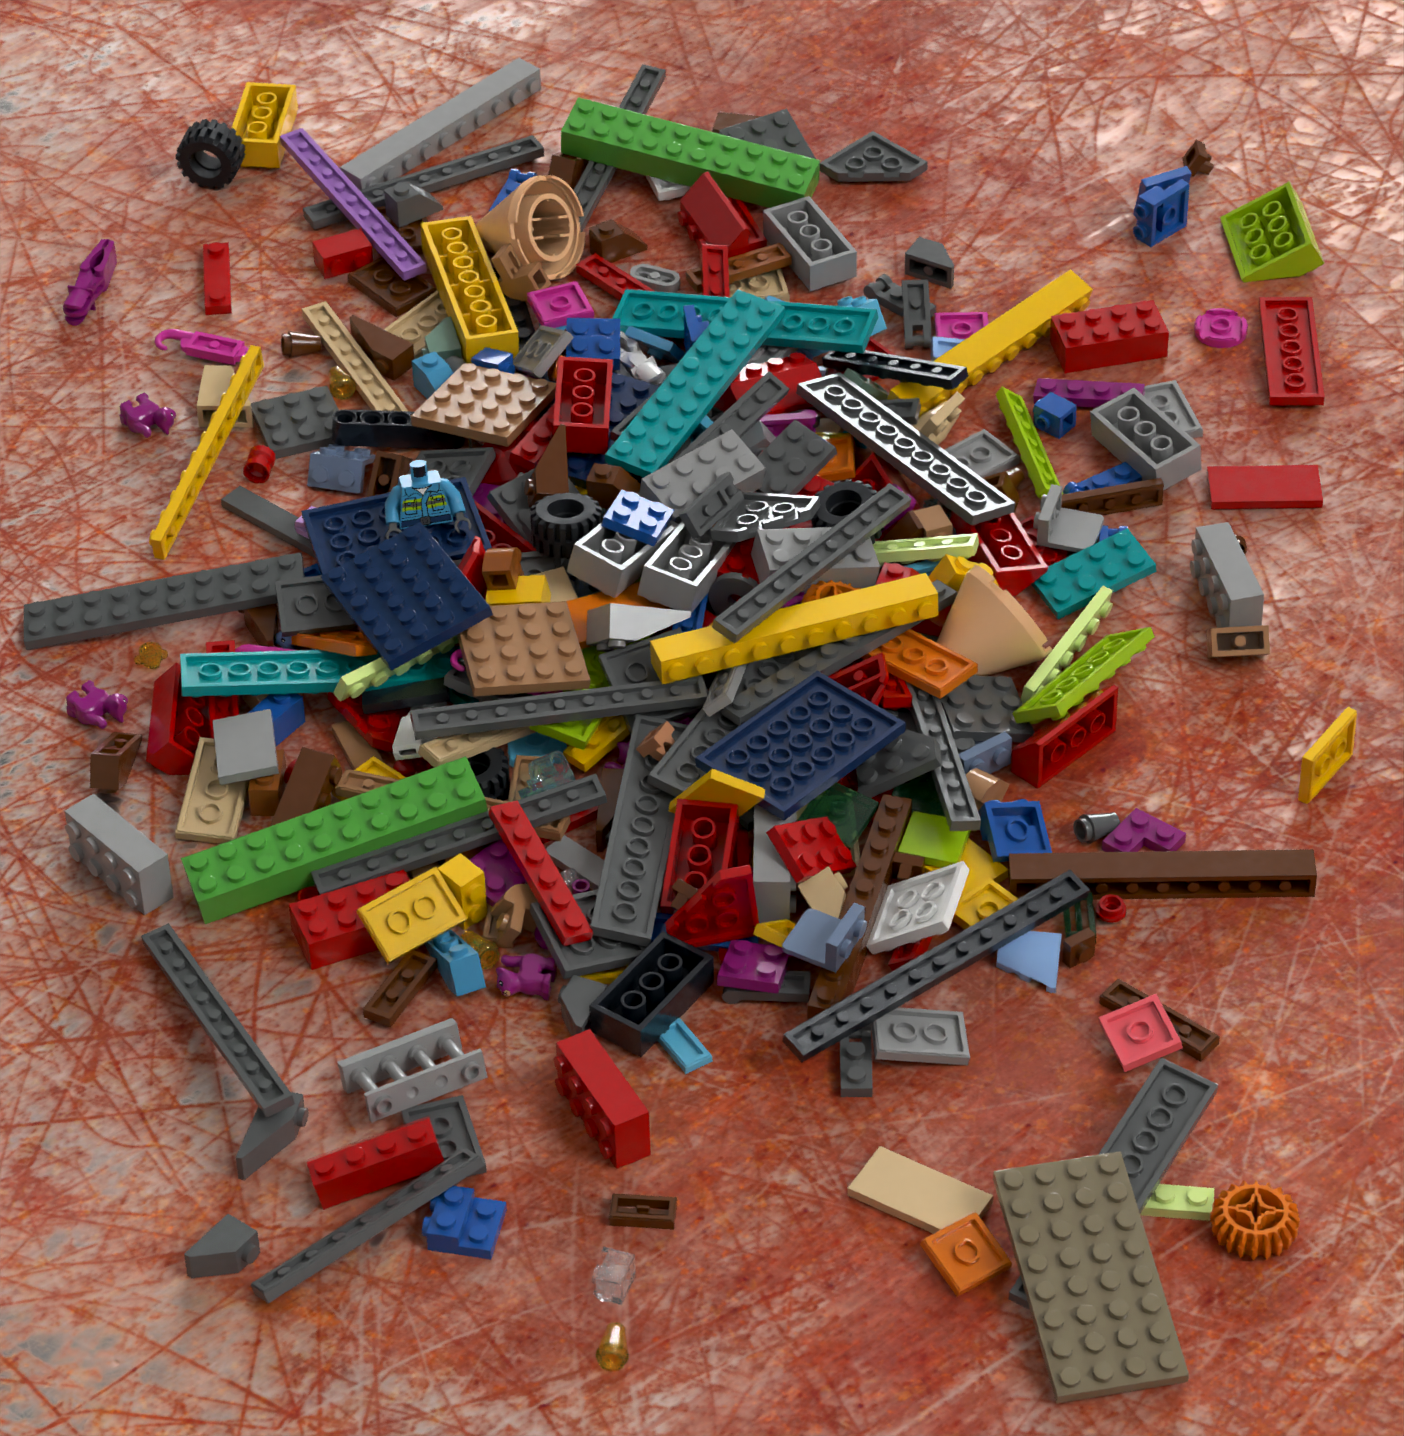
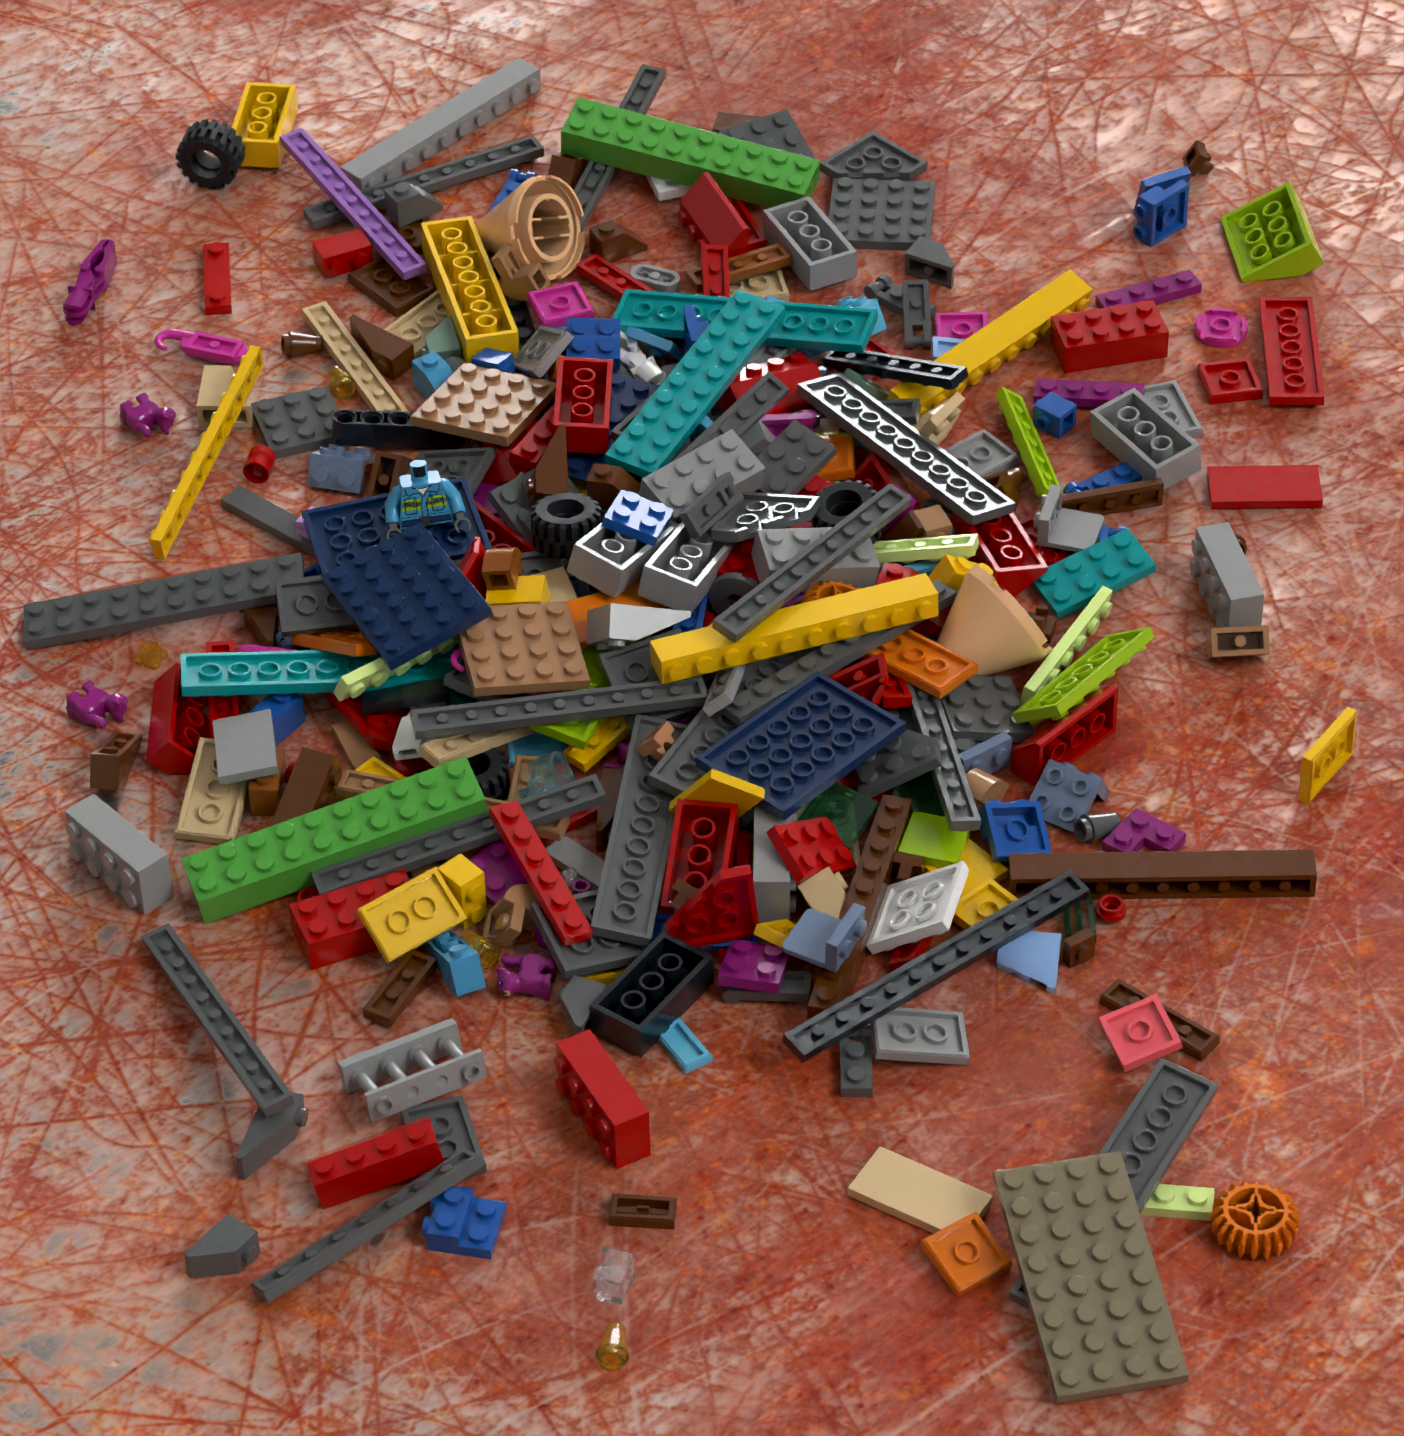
none -> dark grey plate [829,177,935,251]
none -> reddish brown tile [1028,604,1057,643]
none -> sand blue bracket [1028,759,1110,833]
none -> magenta plate [1095,269,1202,308]
none -> red tile [1197,358,1263,405]

